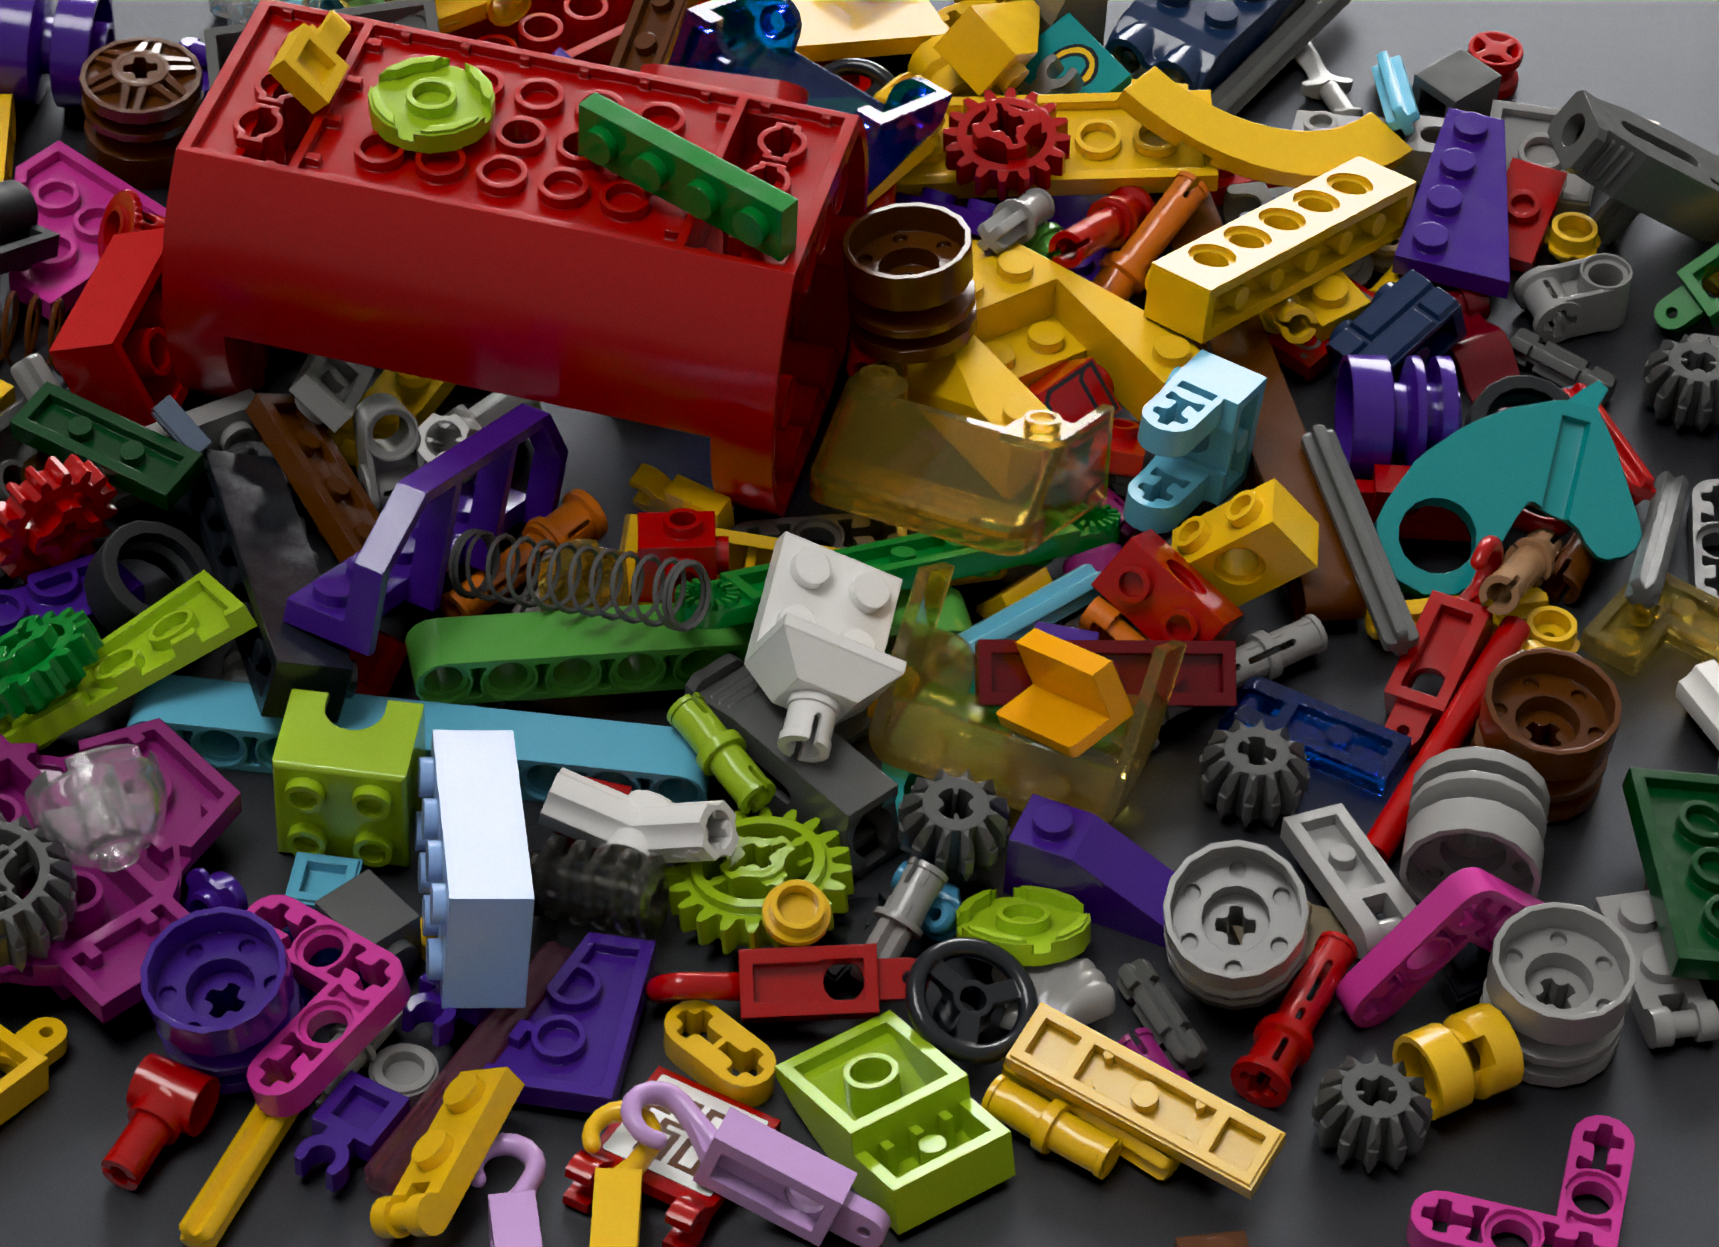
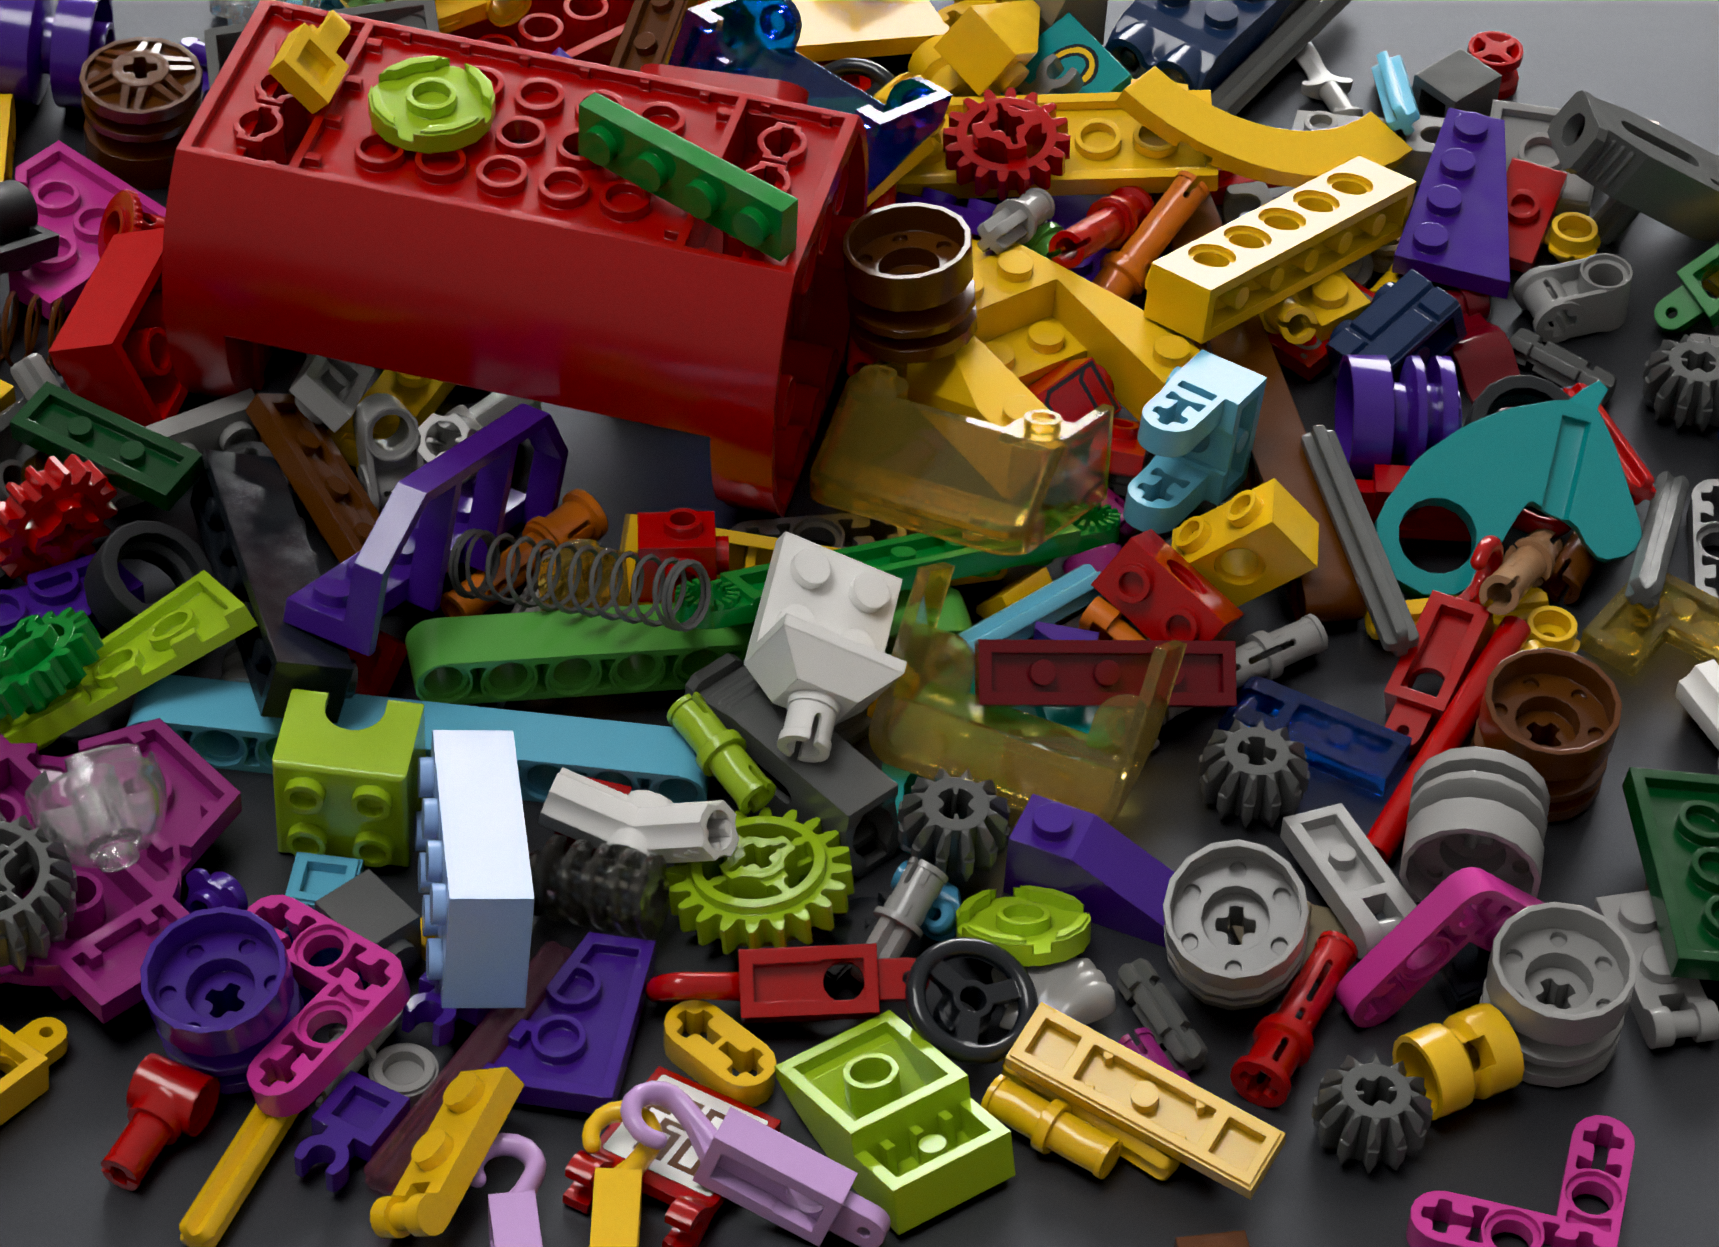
sand blue tile [150,395,212,452] -> none
yellow plate [629,463,735,530] -> none
yellow plate [762,879,831,947] -> none
light orange panel [996,628,1134,758] -> none

